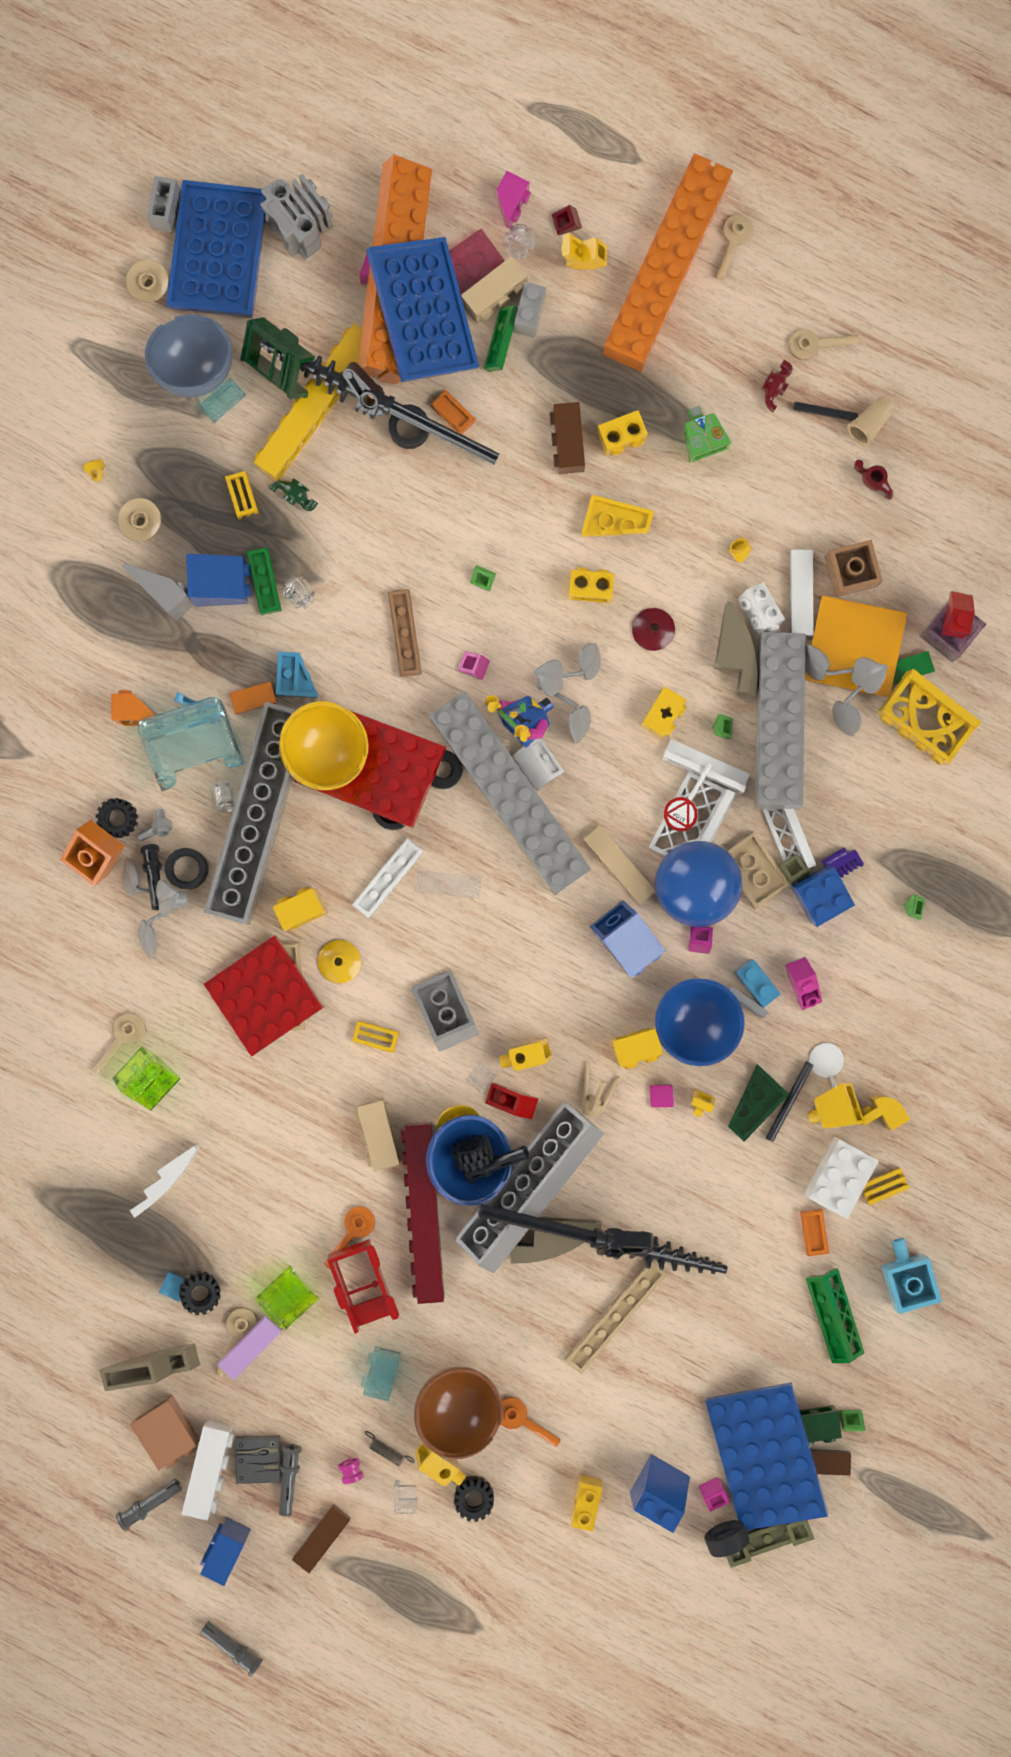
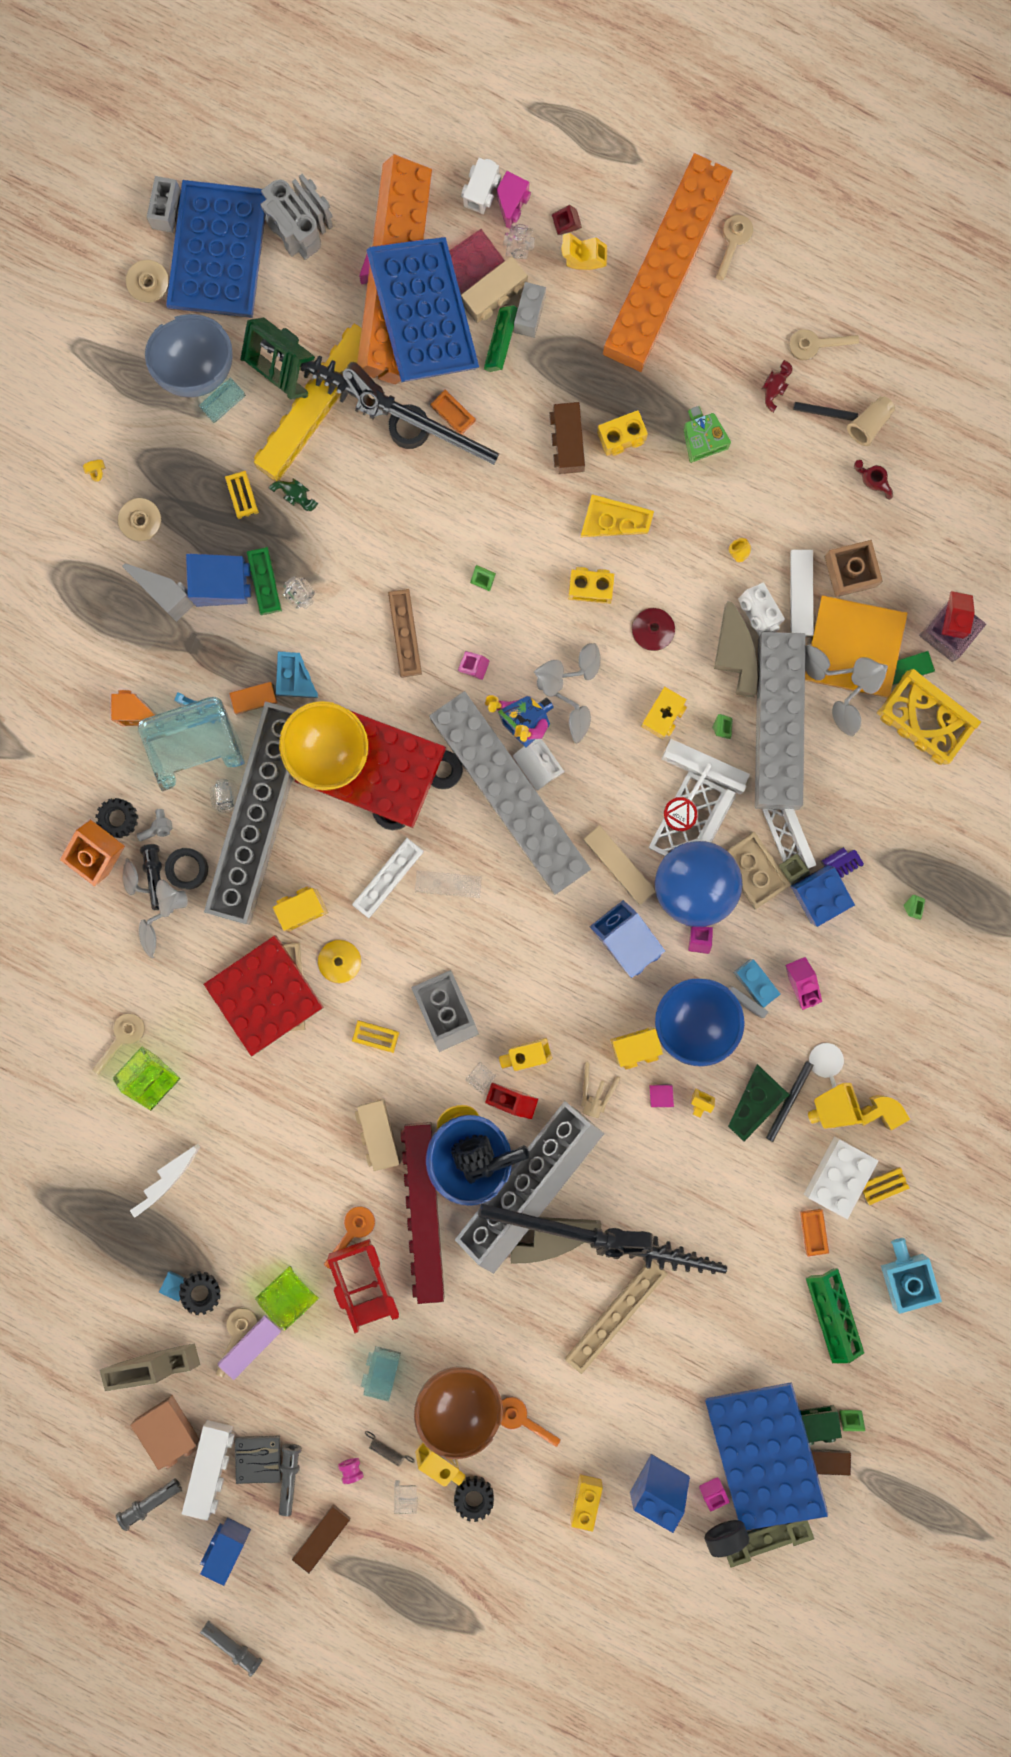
none -> white brick [461,158,501,214]

